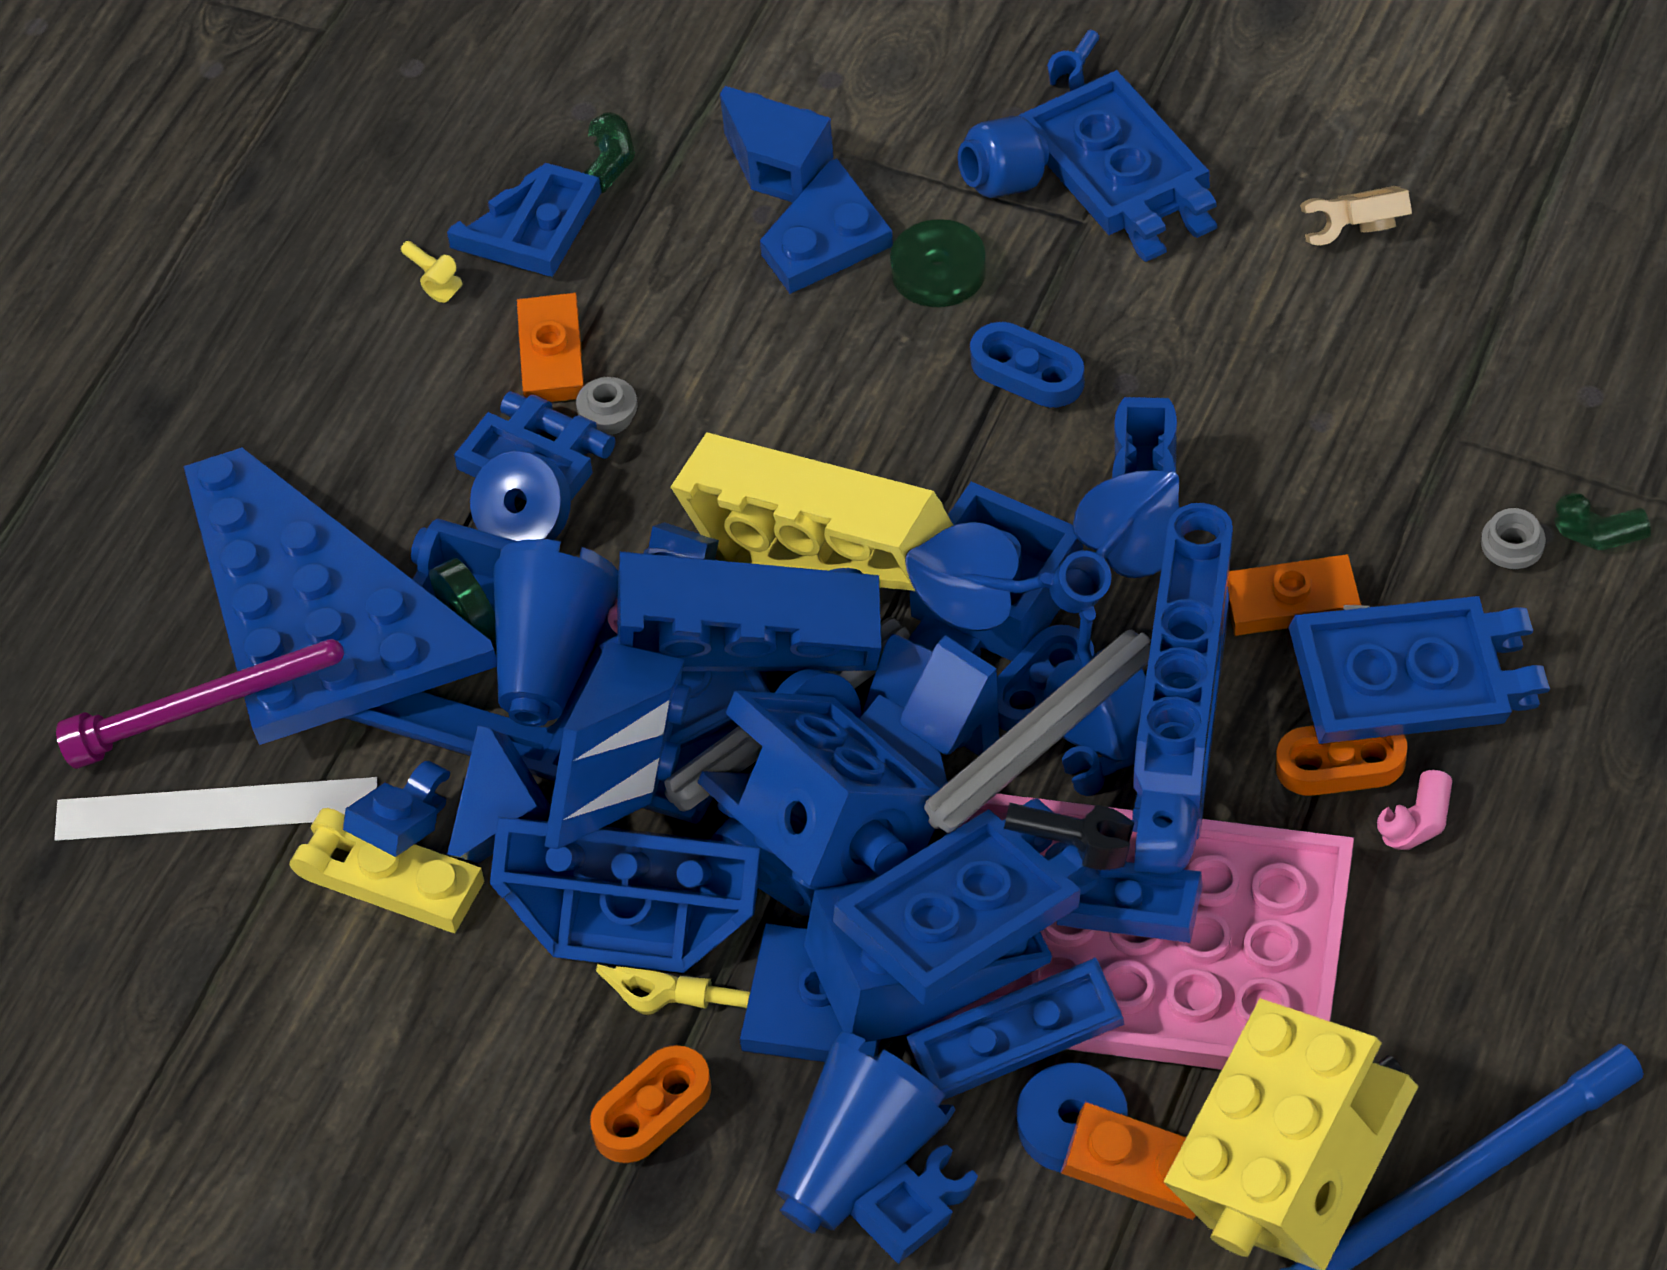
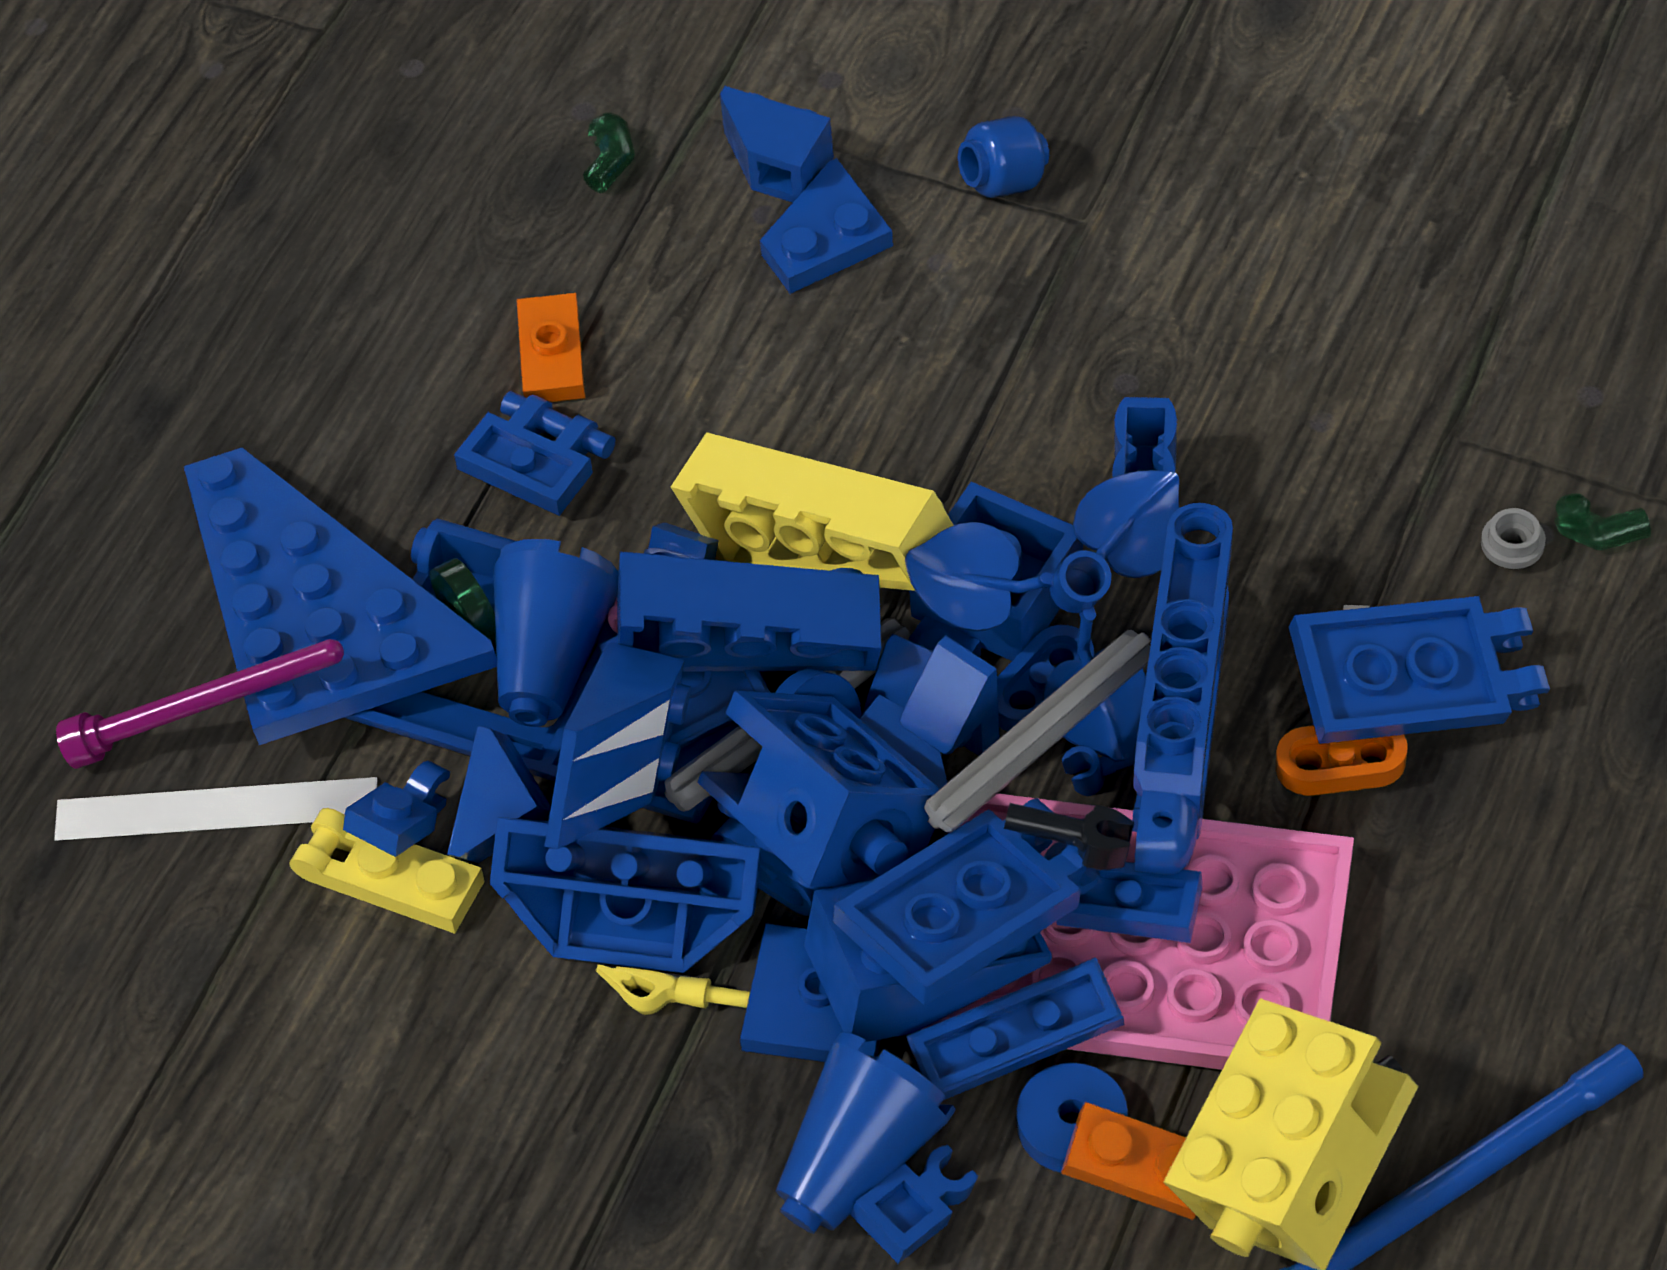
light yellow hand [401,241,463,303] -> none
blue wing [447,163,601,277] -> none
blue piece [470,451,571,541] -> none
light grey plate [576,377,637,435] -> none
orange plate [590,1045,711,1163] -> none
clear green piece [890,219,986,308] -> none
blue plate [970,322,1084,408] -> none
blue tile [1018,70,1217,262] -> none
blue hand [1047,30,1099,91] -> none
orange plate [1227,554,1361,636] -> none
tan plate [1300,186,1412,245] -> none
bright pink arm [1377,770,1452,850] -> none

